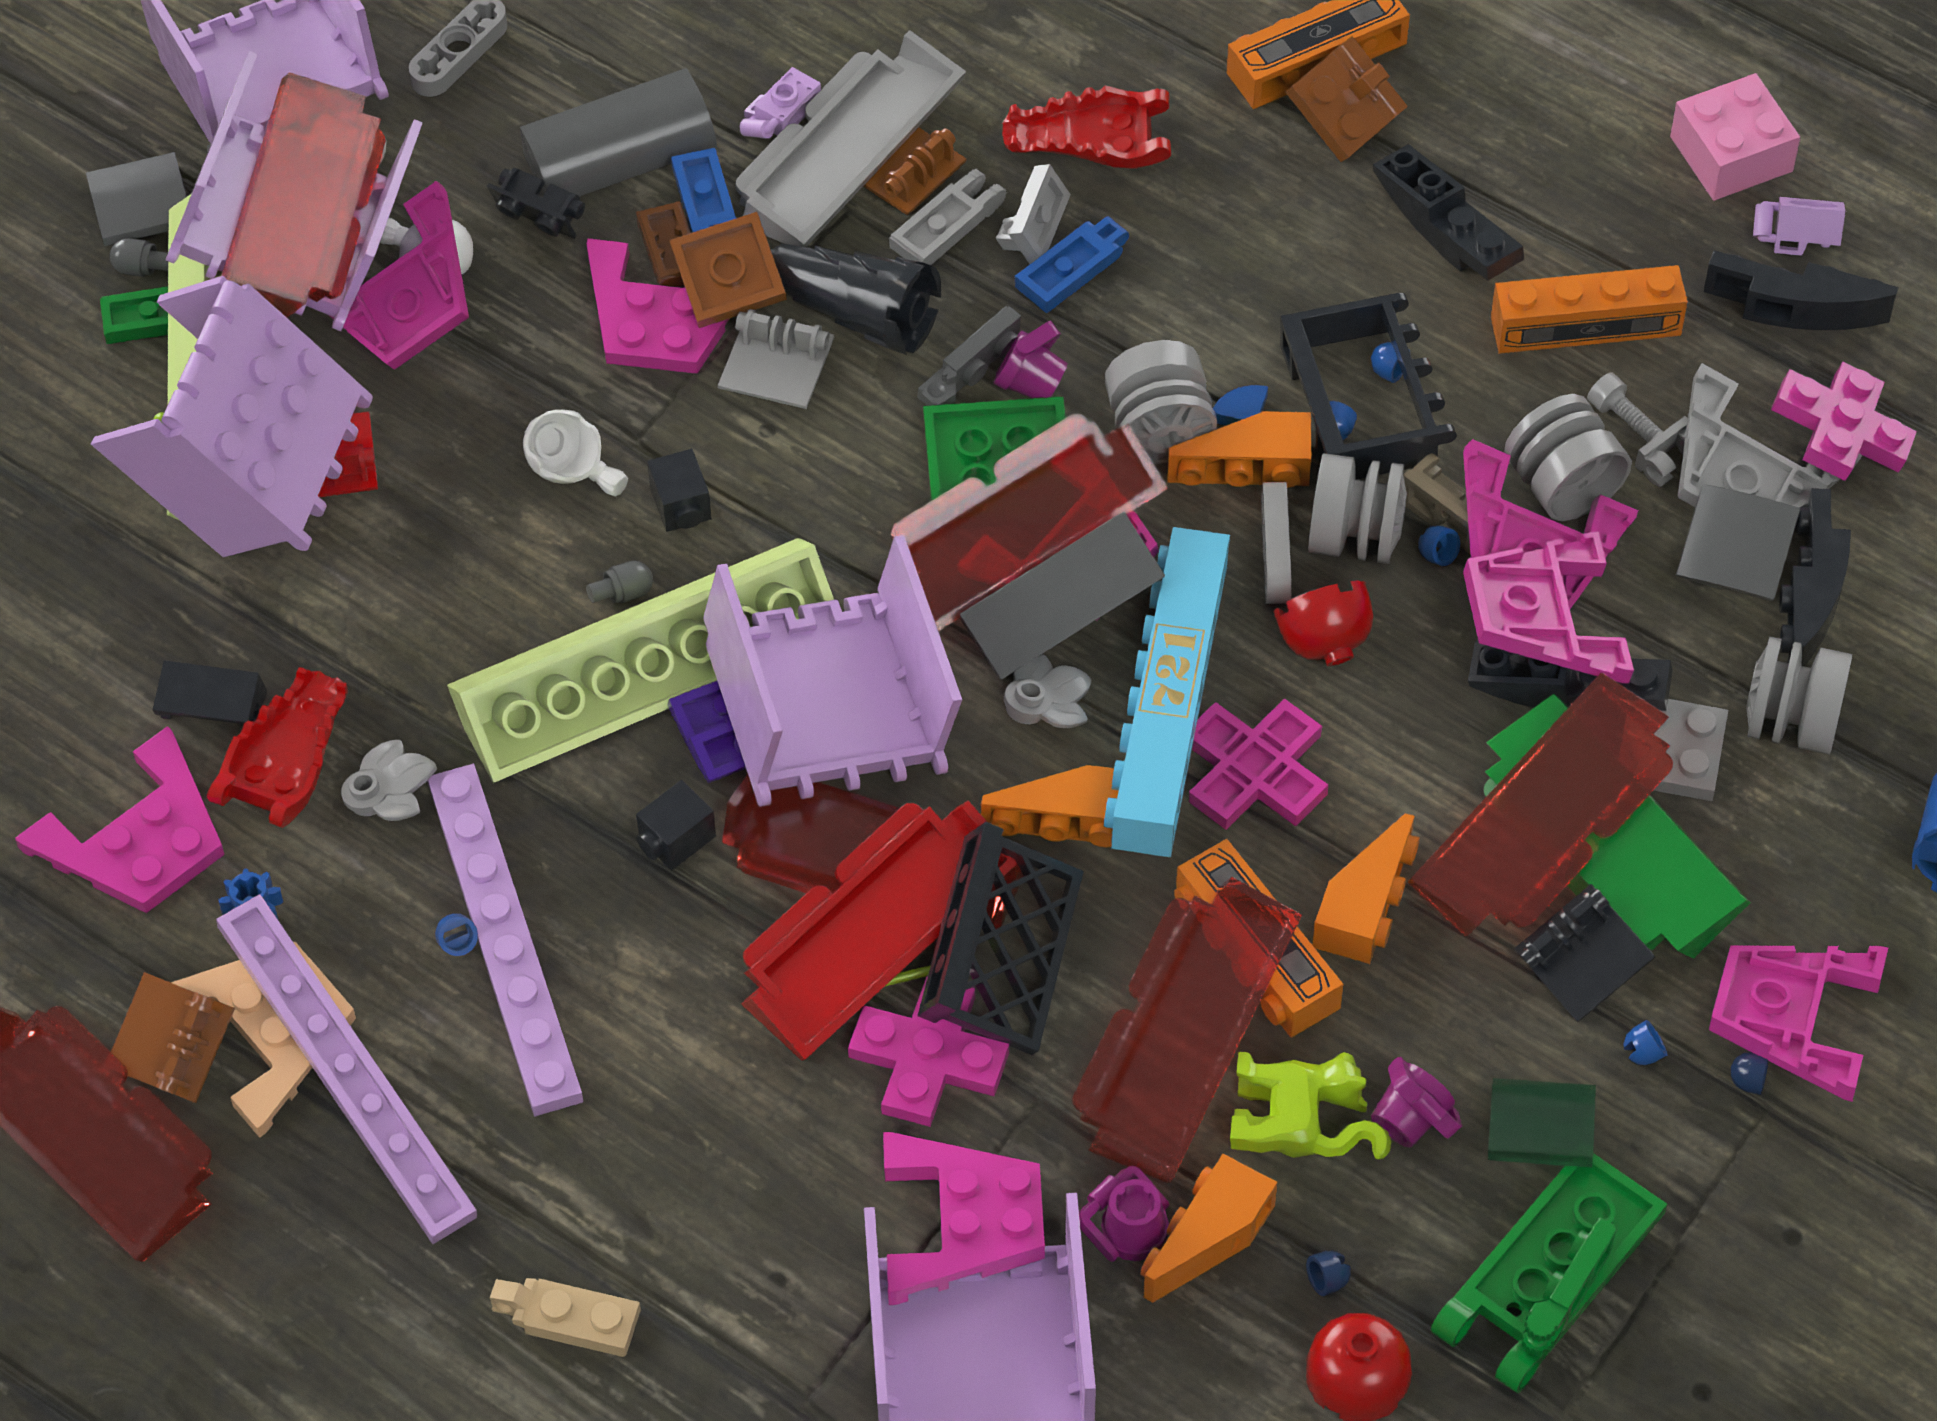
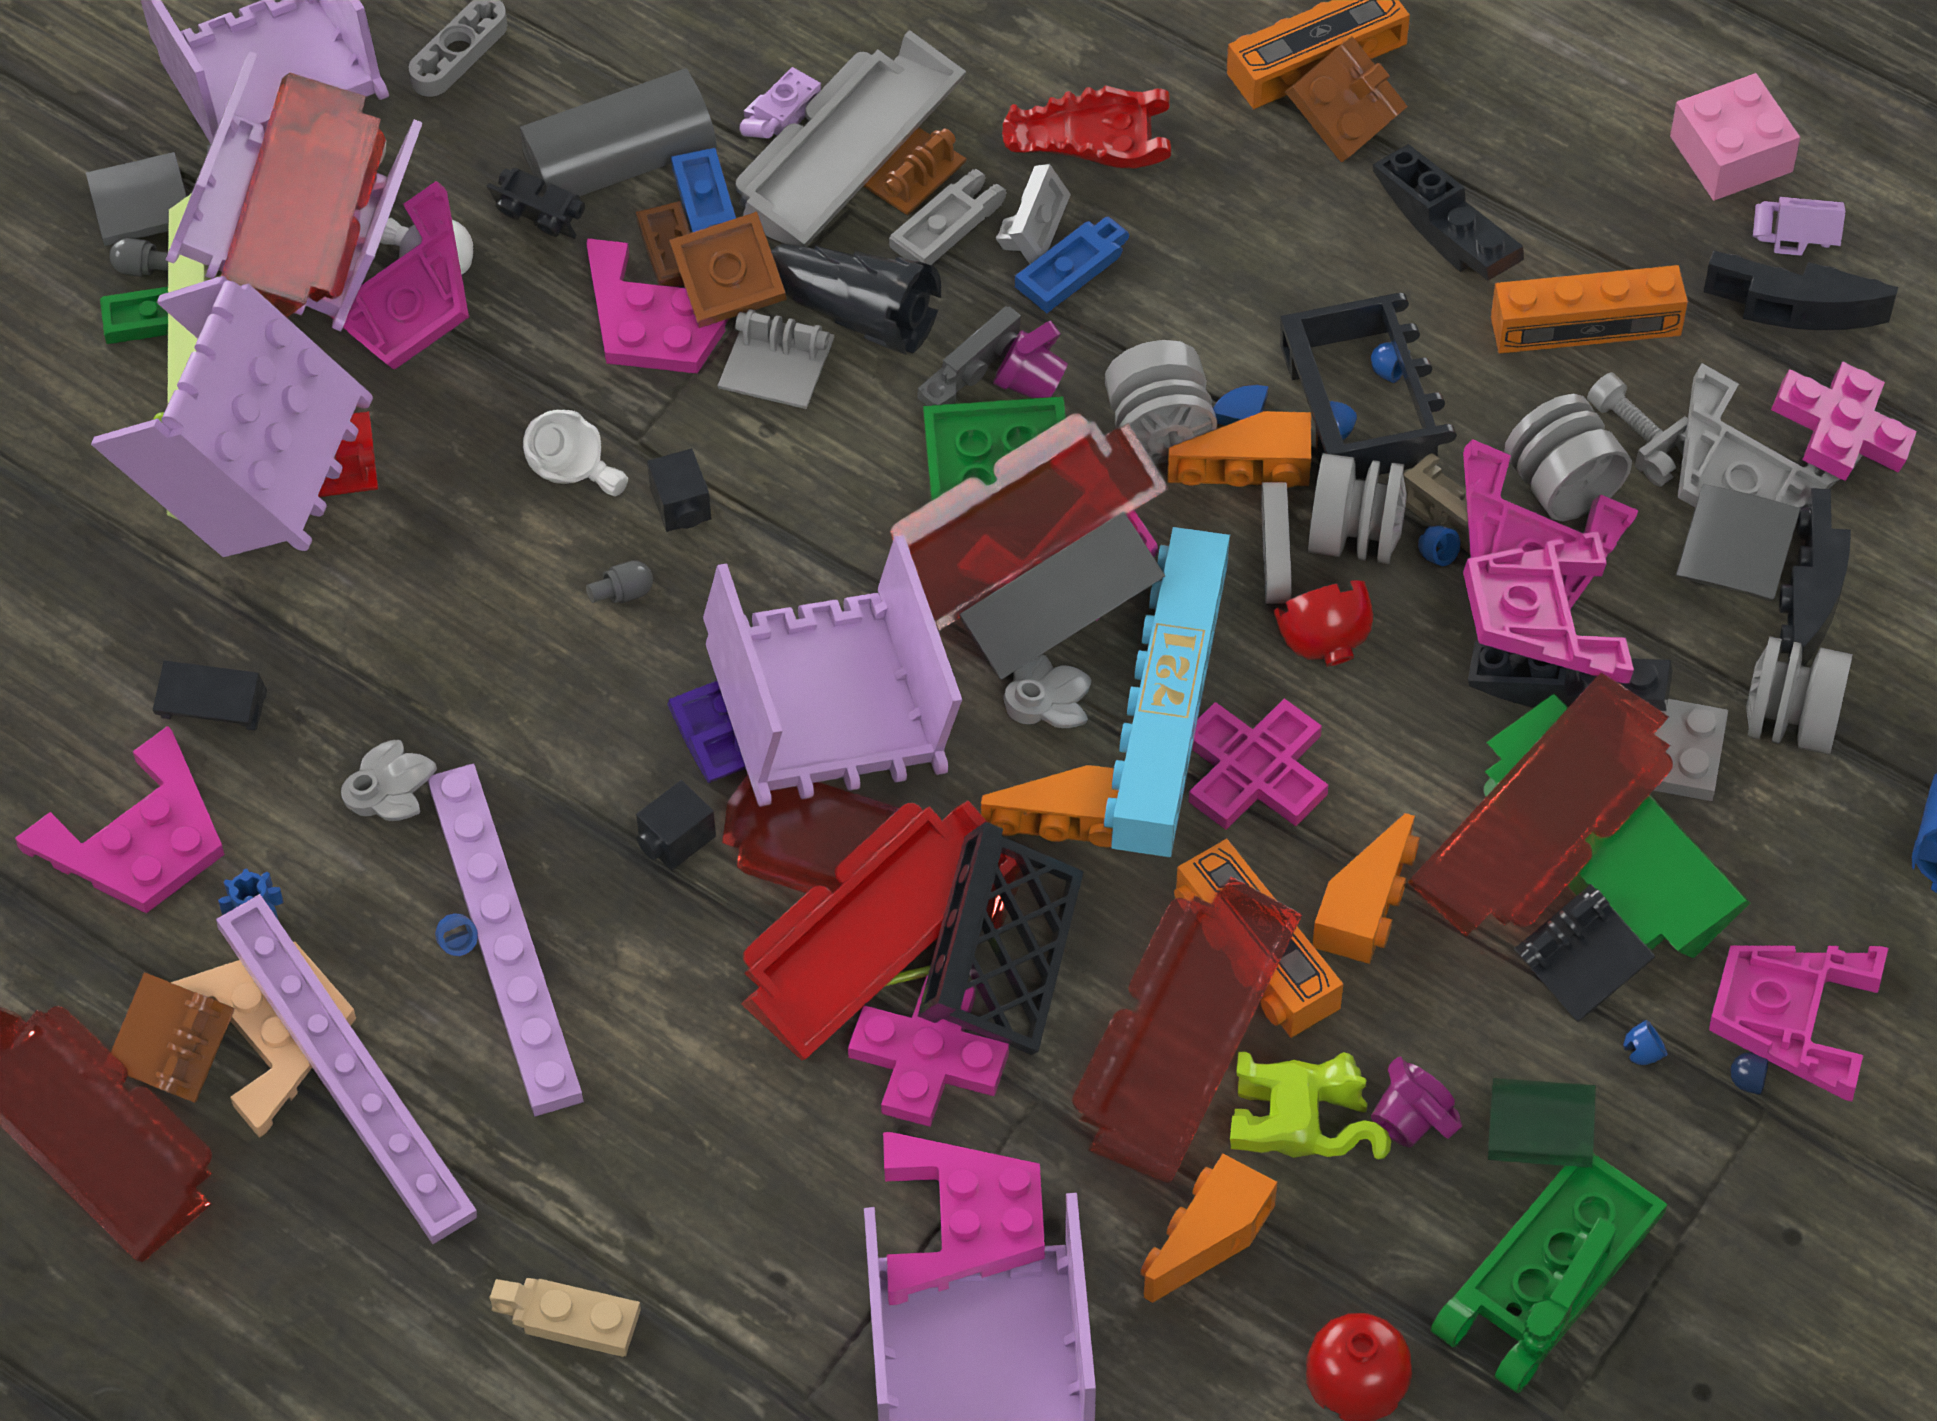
red animal [207,667,348,828] -> none
yellowish green slope [447,538,834,782] -> none
magenta piece [1079,1166,1170,1262] -> none
dark blue hinge [1306,1251,1351,1296] -> none

